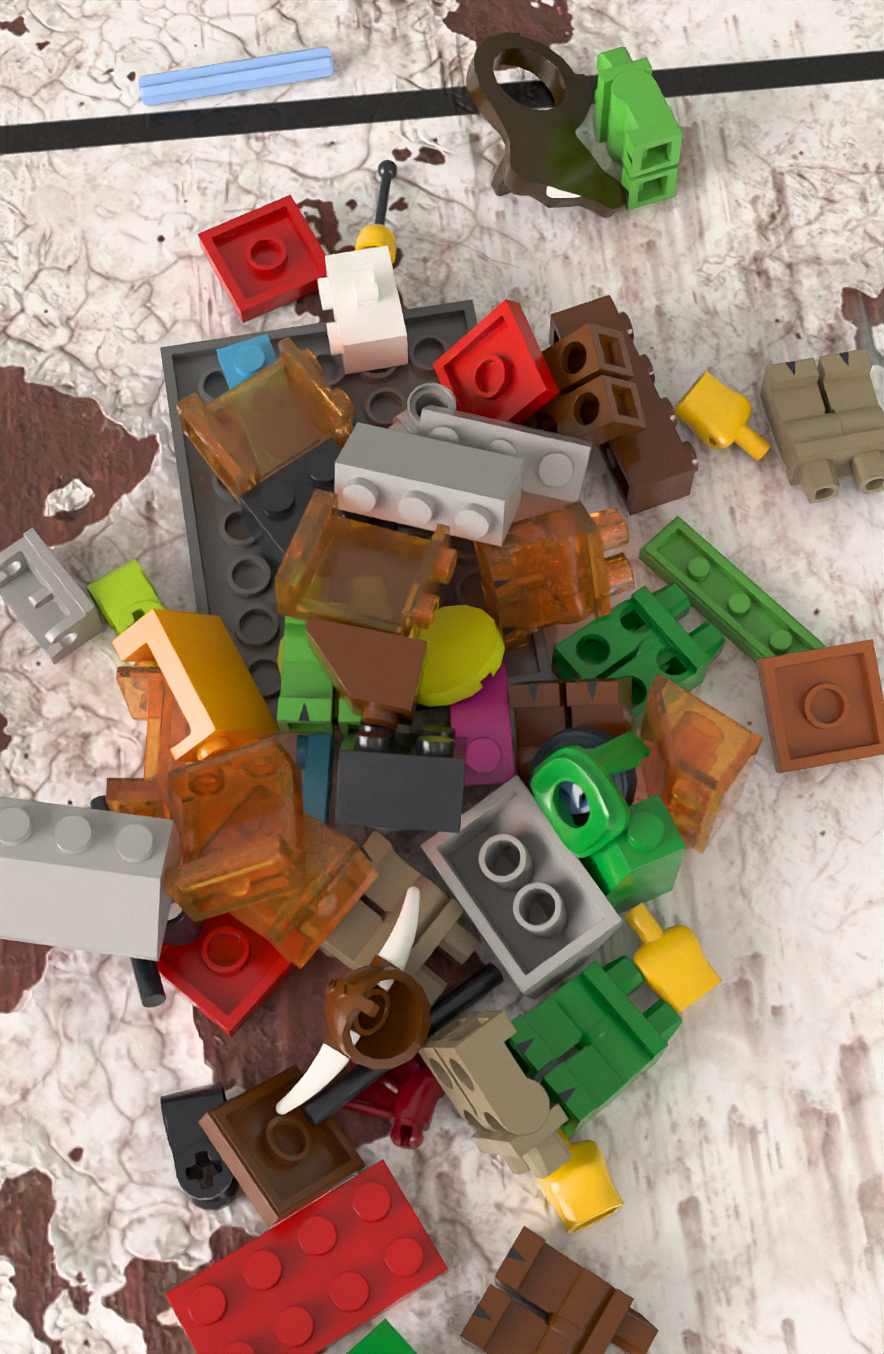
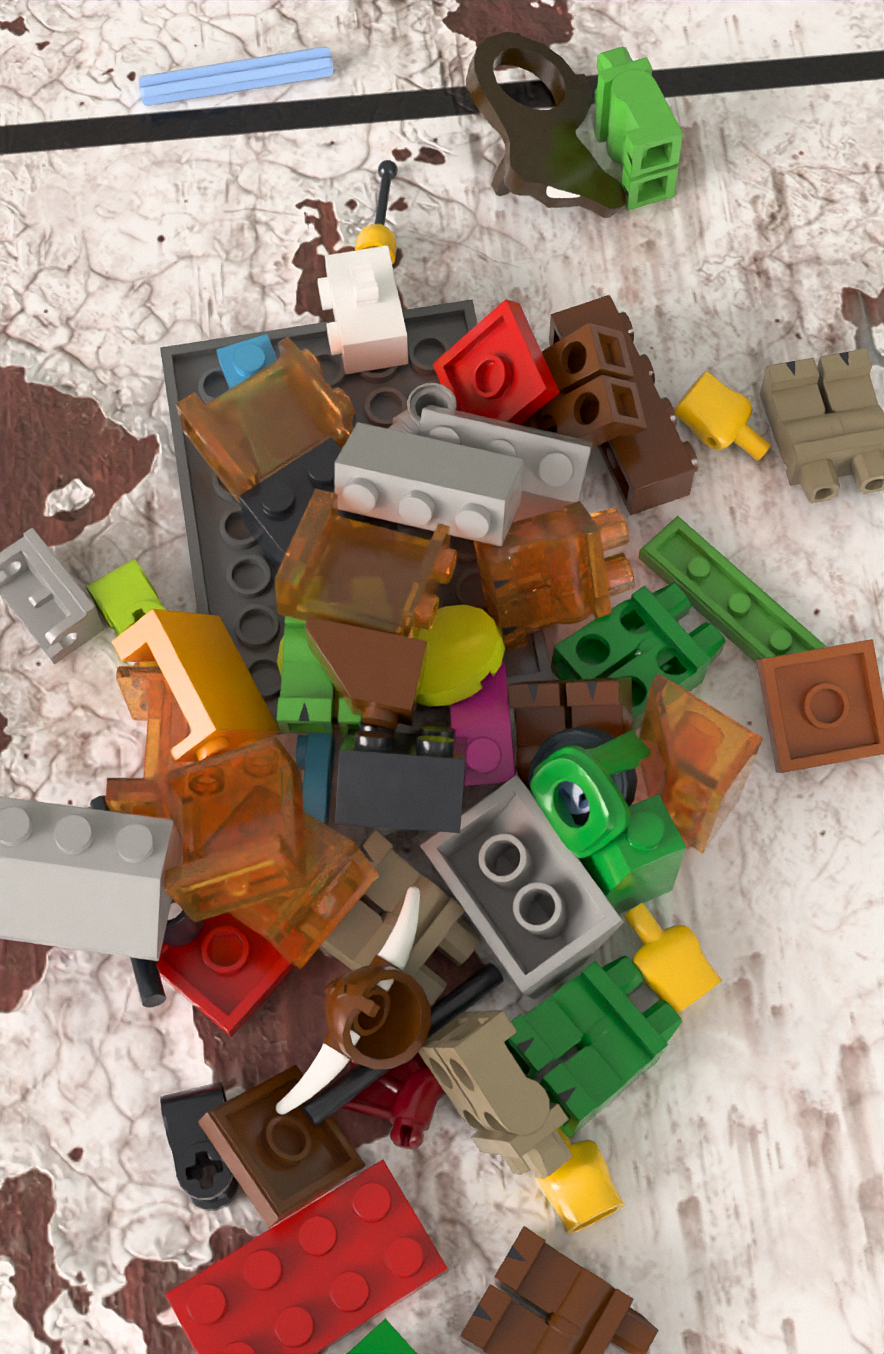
red plate [198,194,327,323] -> none

